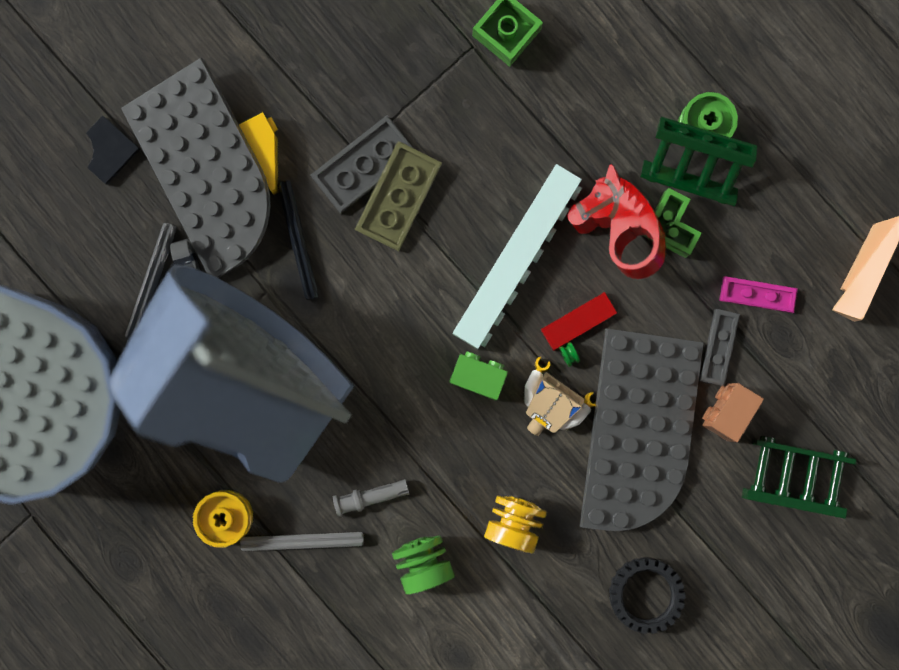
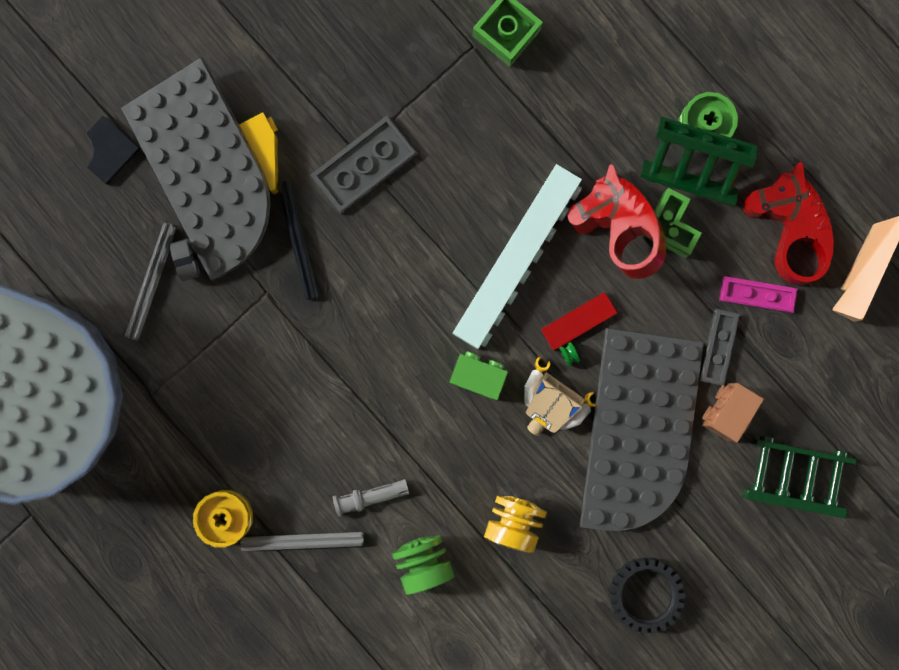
sand blue piece [110,265,354,482] -> none
olive tile [355,141,442,251] -> none
none -> red animal [743,162,834,286]

